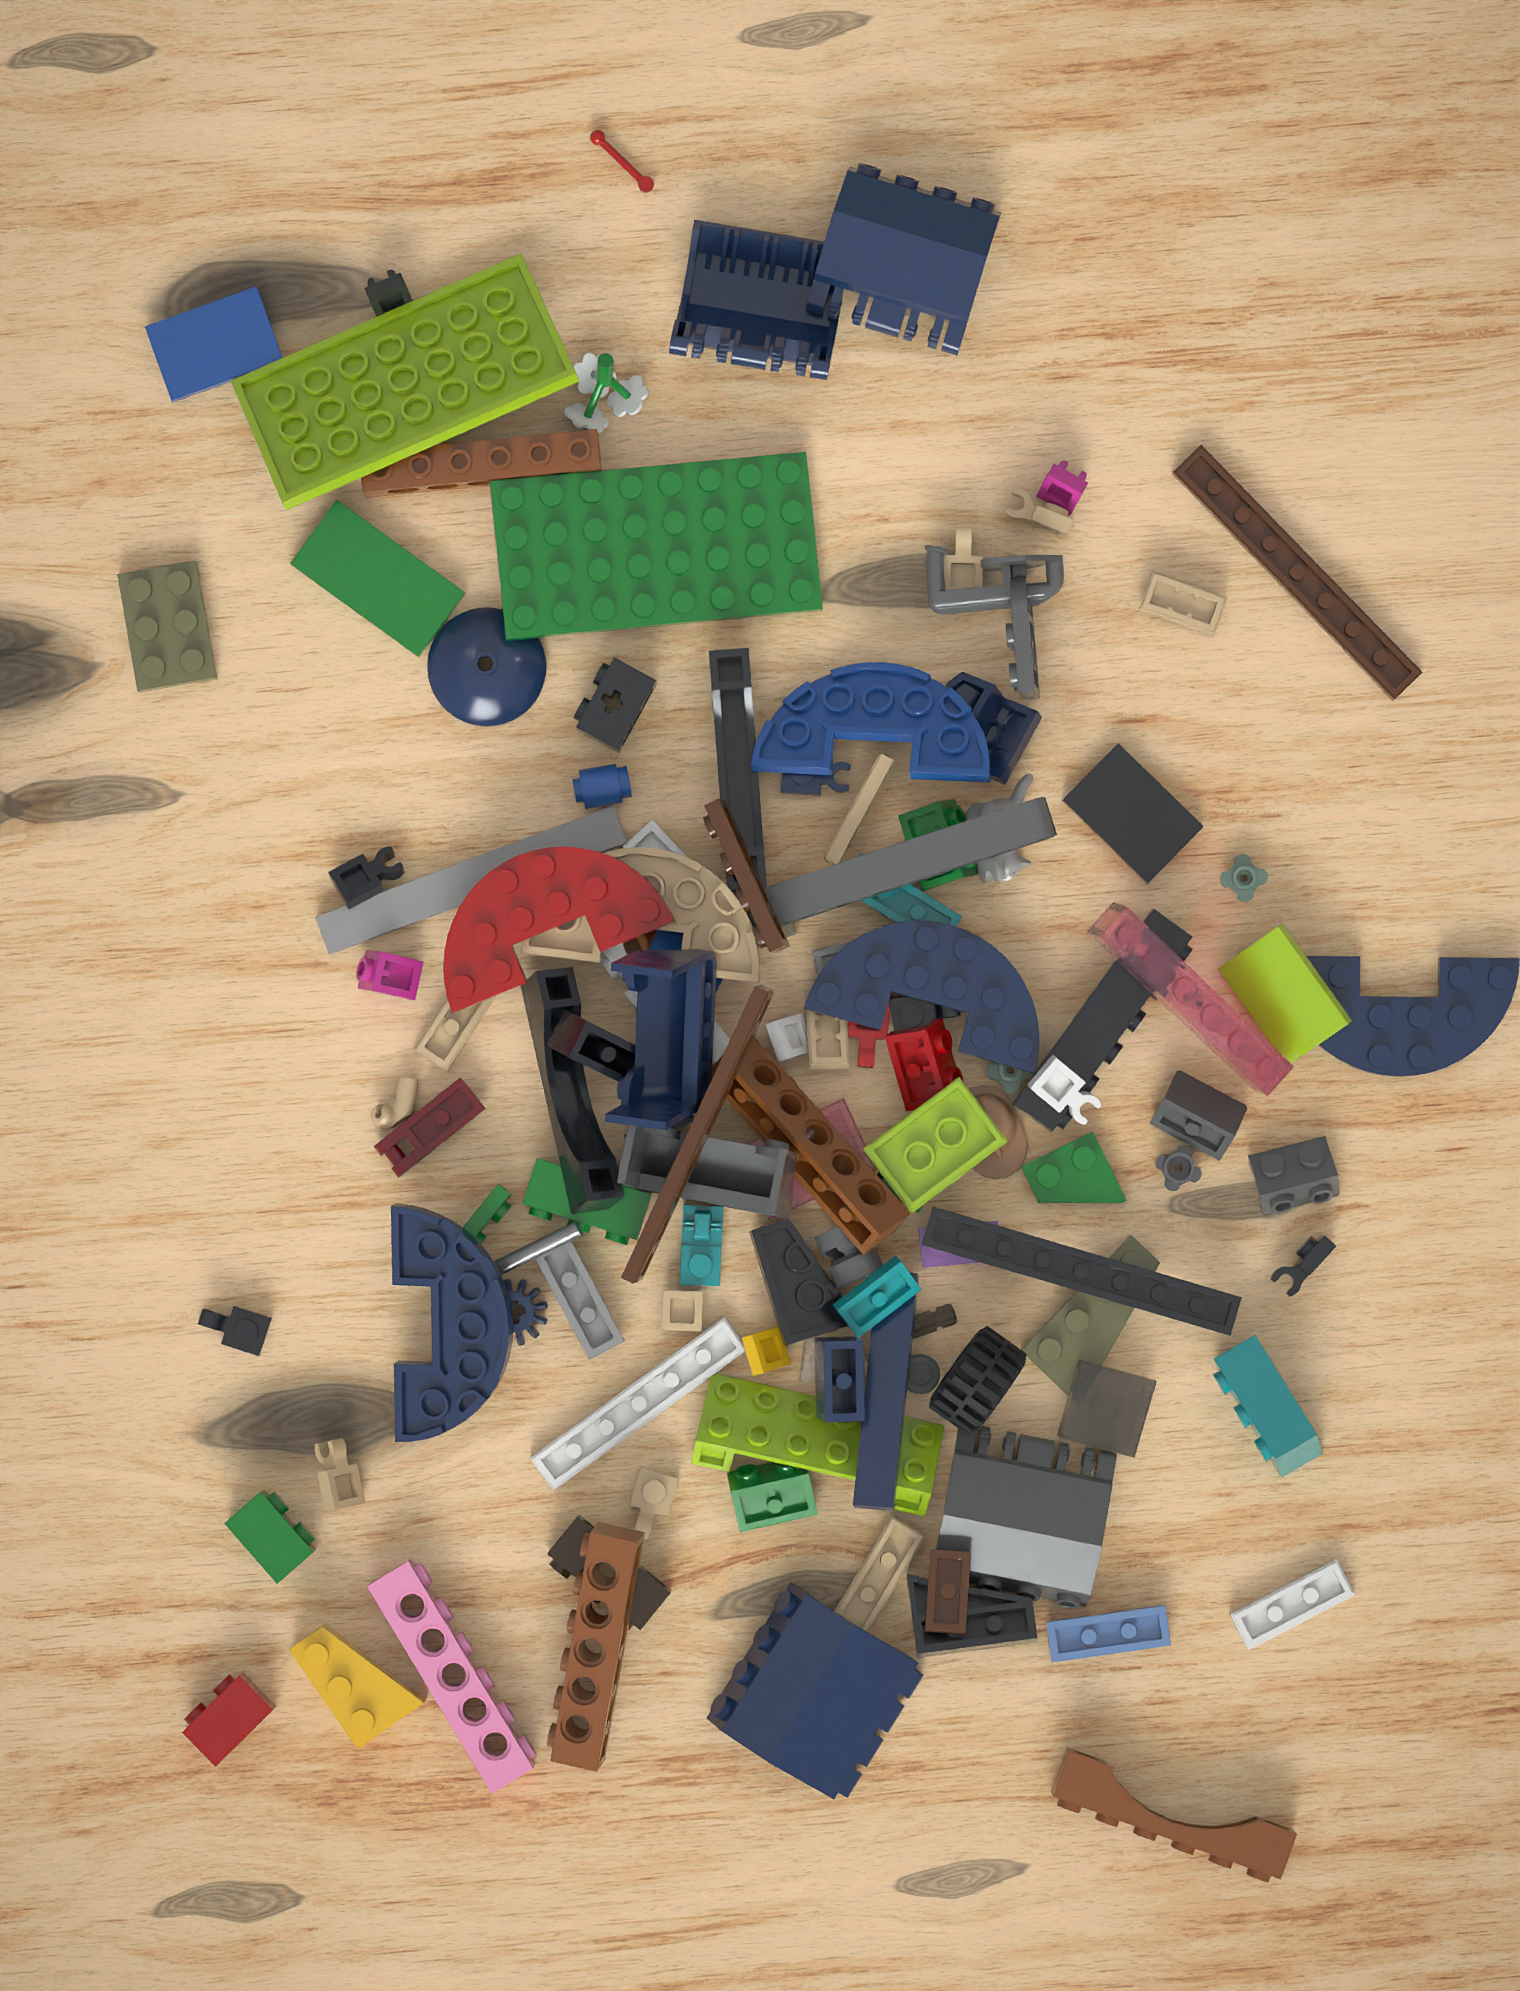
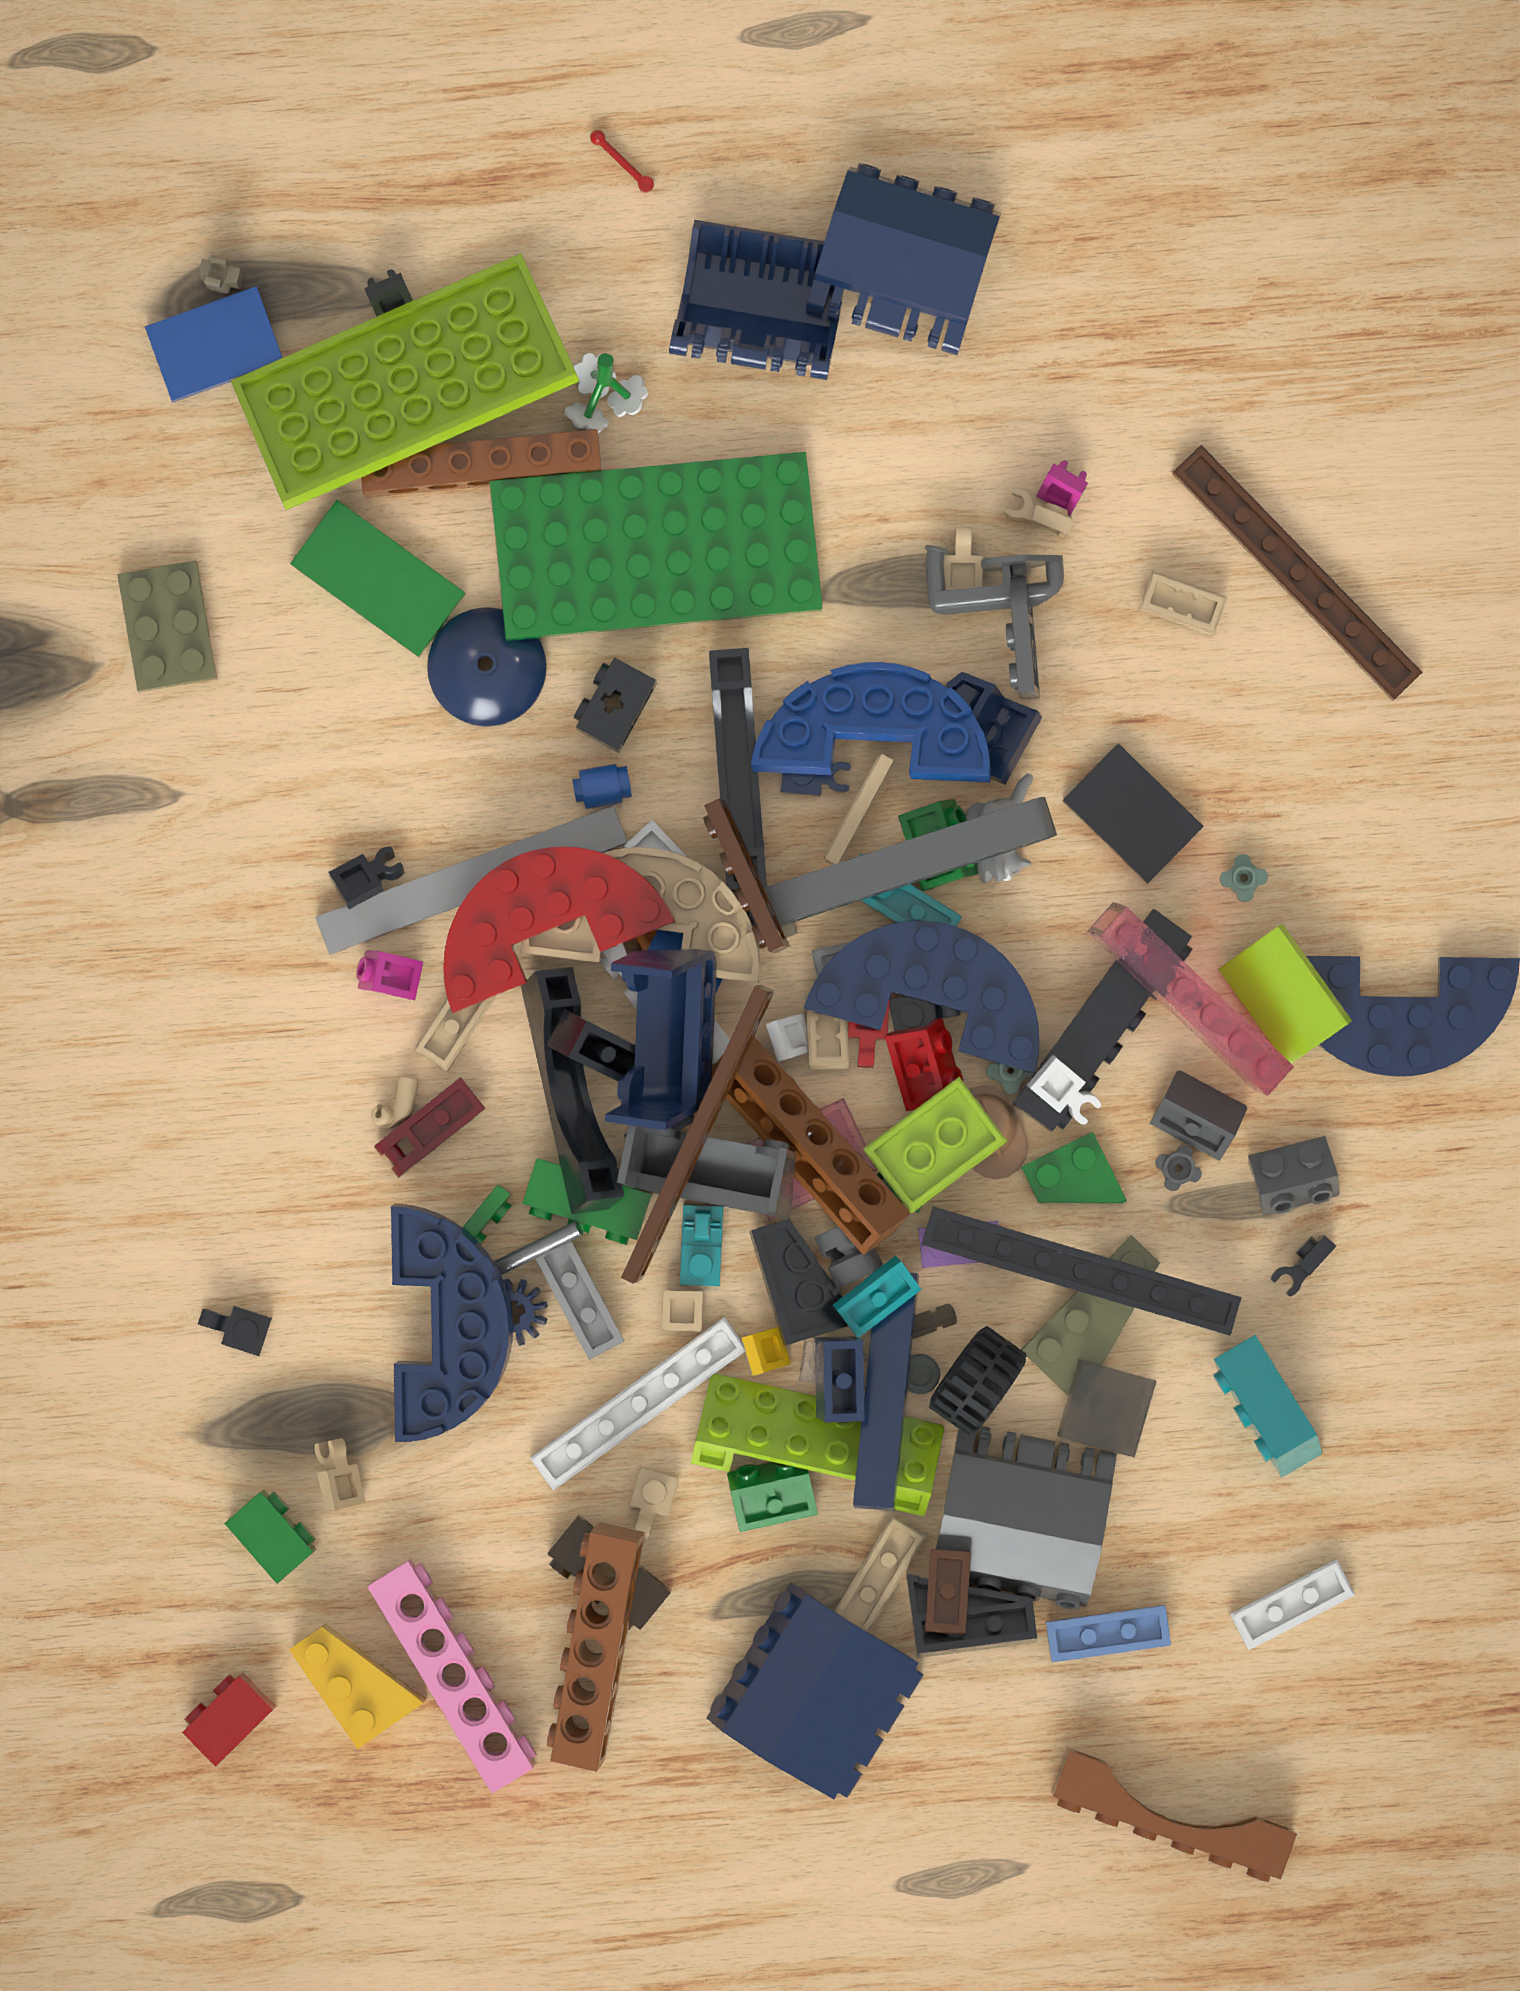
none -> dark tan plate [198,255,244,294]

